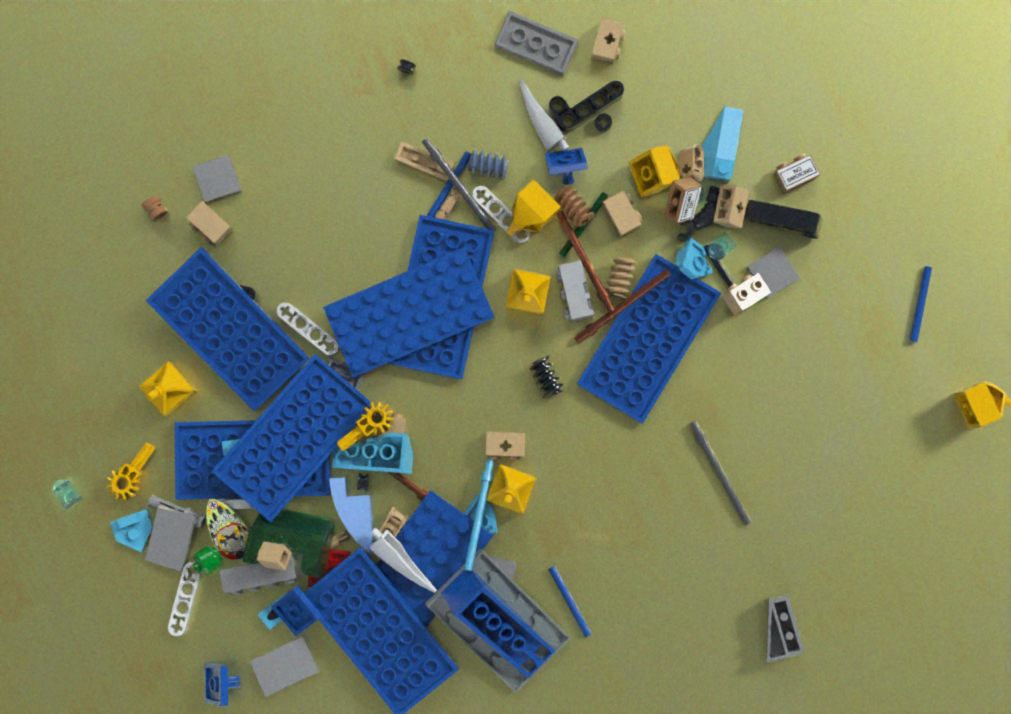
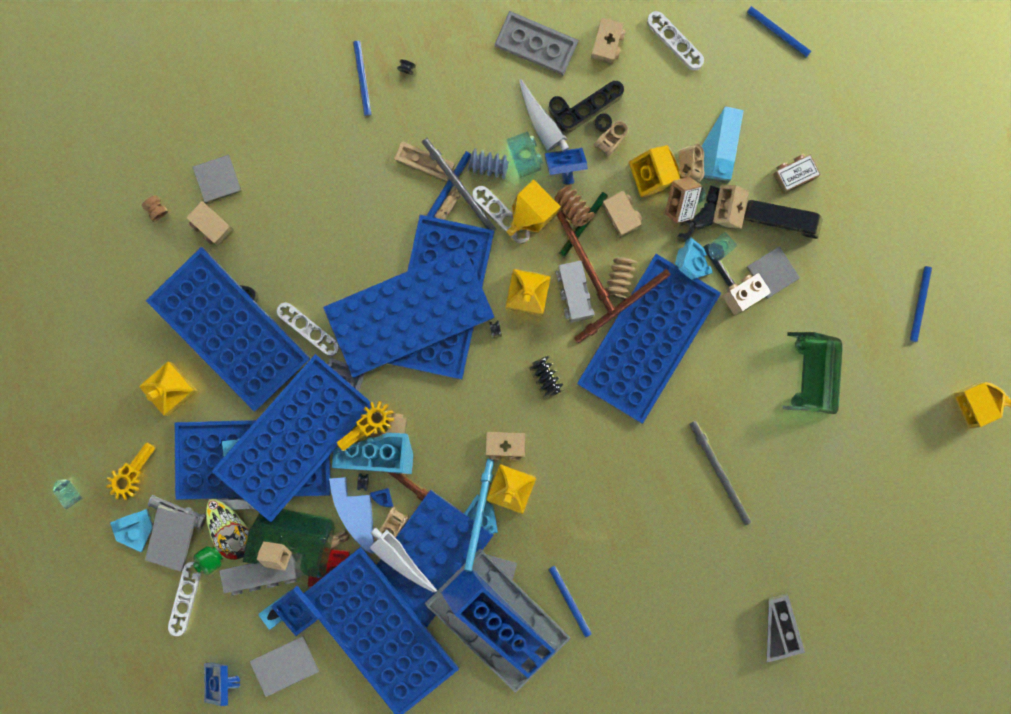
none -> blue bar [353,41,372,116]
none -> blue tile [370,488,393,507]
none -> black bush [489,320,502,338]
none -> clear light blue brick [507,131,543,178]
none -> tan piece [594,121,628,158]
none -> white beam [647,11,704,71]
none -> blue bar [747,6,811,57]
none -> clear green windscreen [782,332,843,414]

